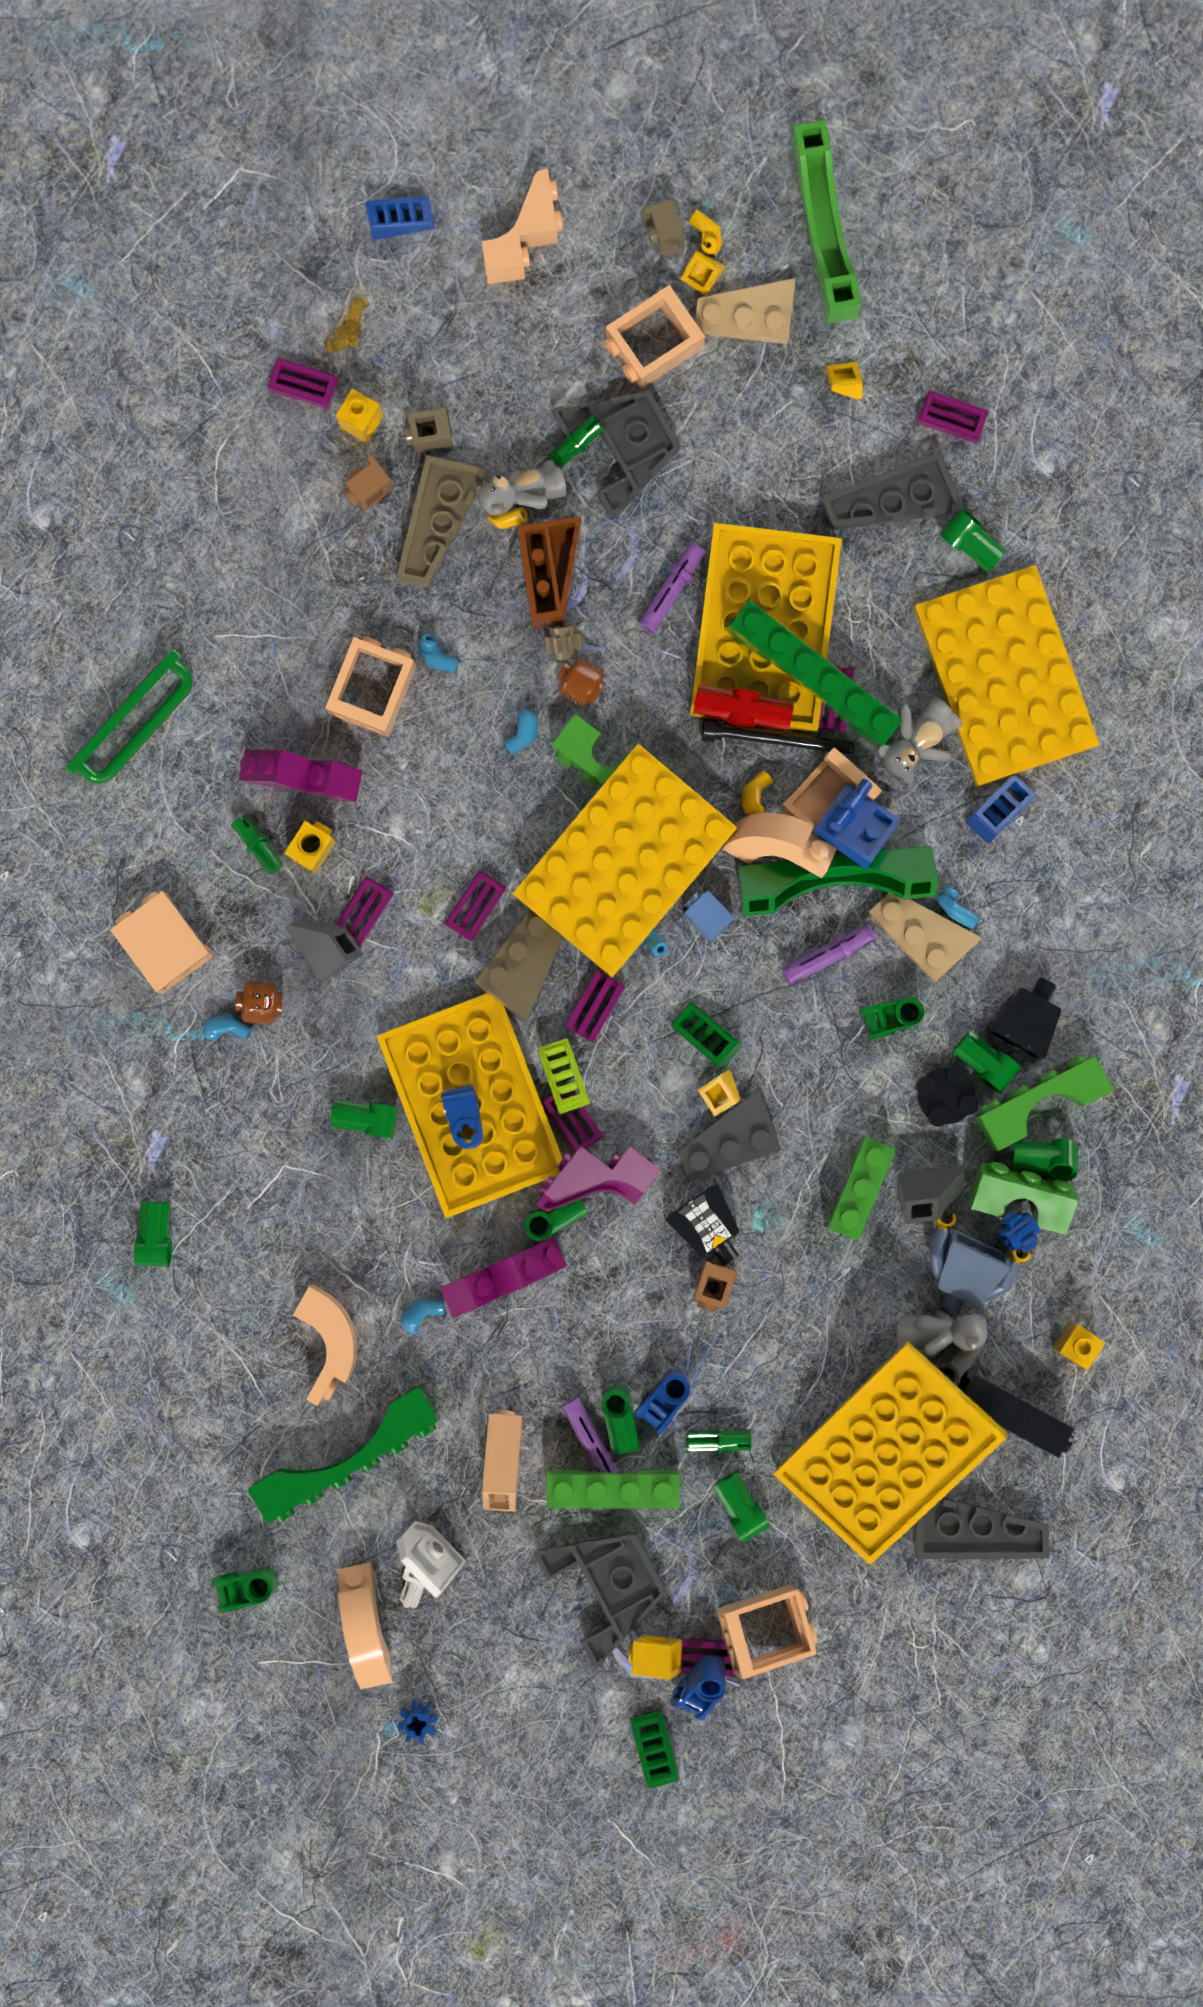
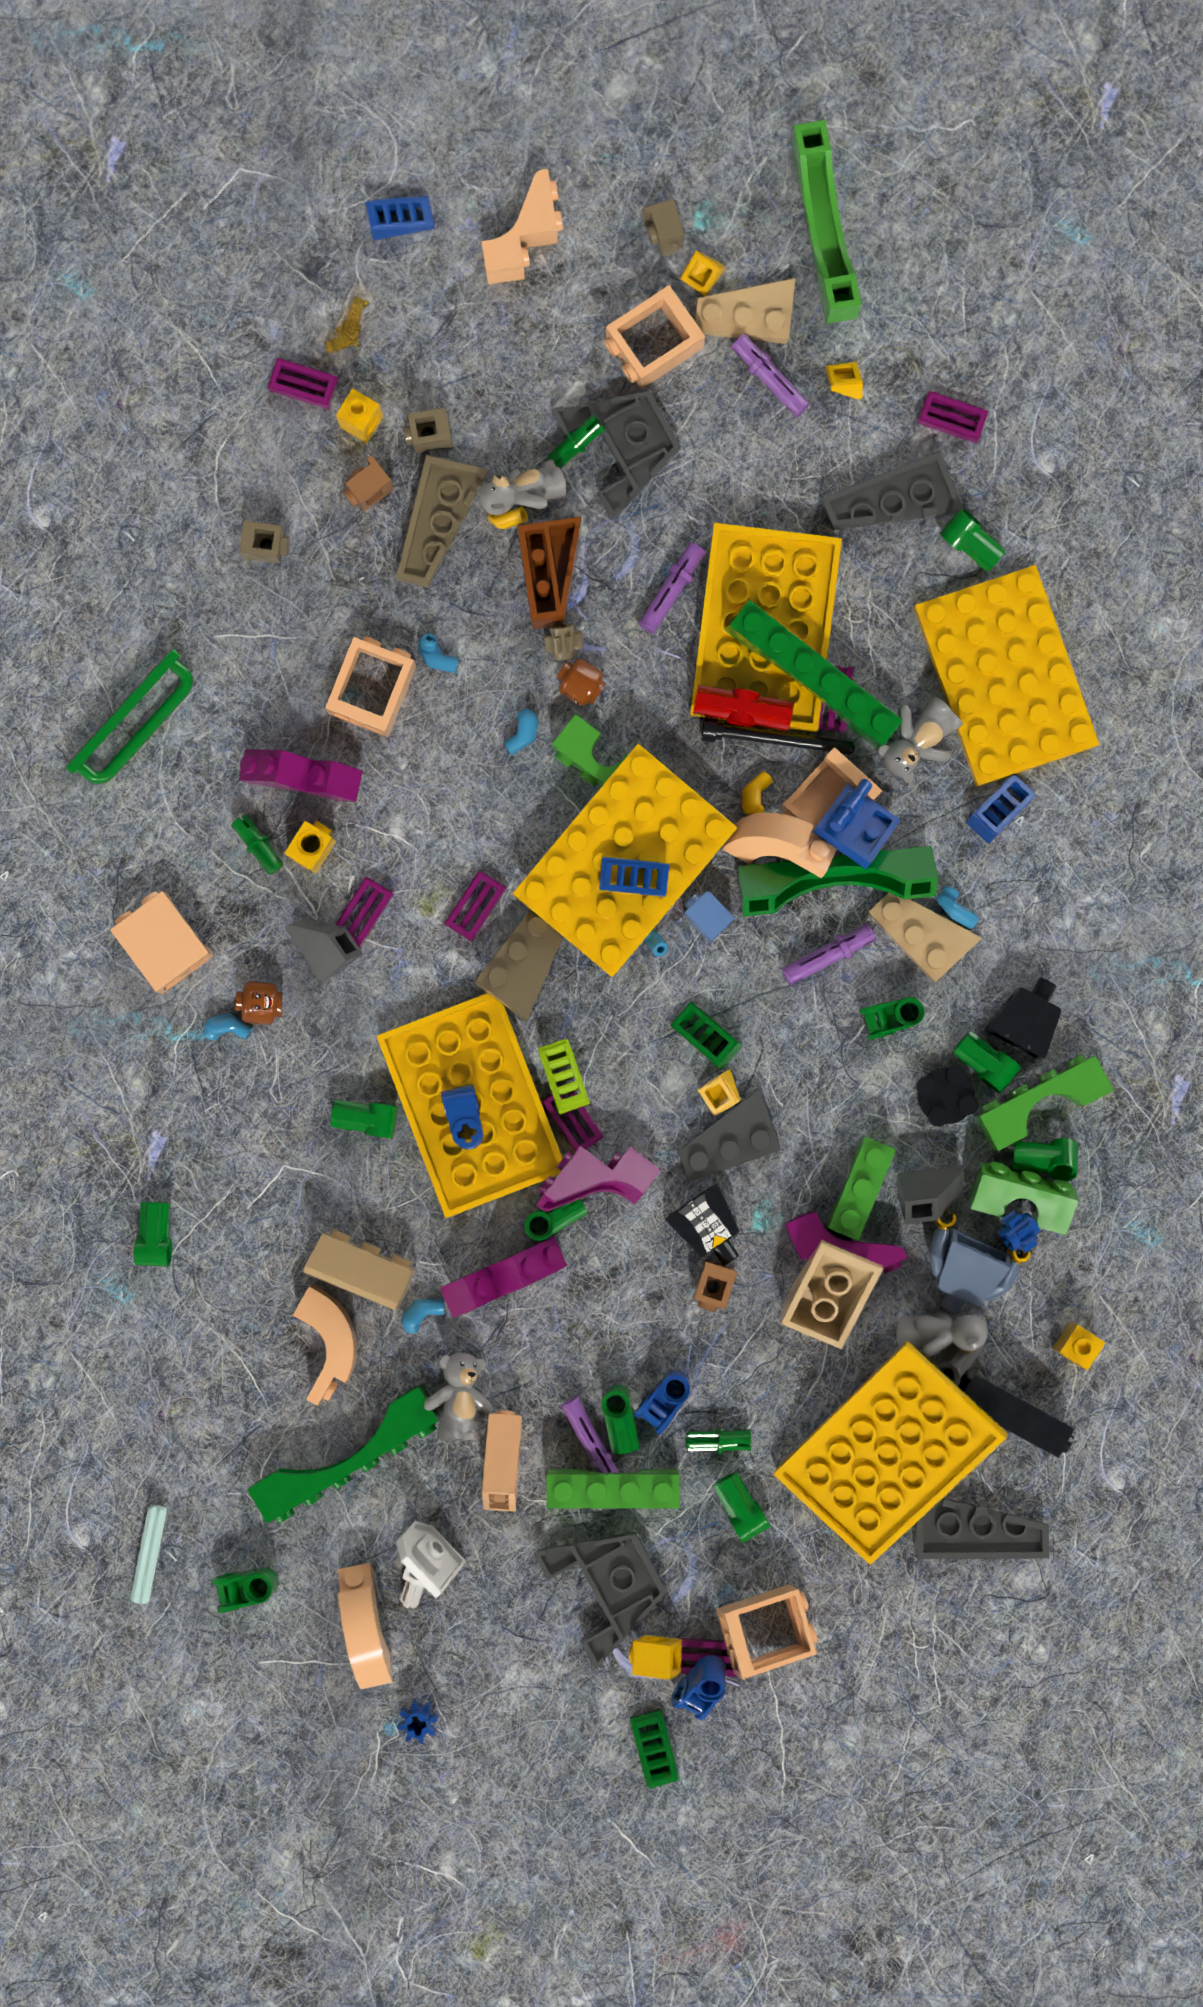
magenta tile [565,971,625,1043] -> none
yellow arm [689,209,722,255] -> none
none -> light aqua axle [130,1505,167,1604]
none -> dark tan brick [239,521,290,564]
none -> tan slope [303,1229,416,1310]
none -> light grey piece [424,1353,493,1442]
none -> blue slope [599,857,669,897]
none -> medium lavender pin [731,333,811,418]
none -> tan slope [781,1240,883,1349]
none -> magenta arch [783,1210,908,1274]

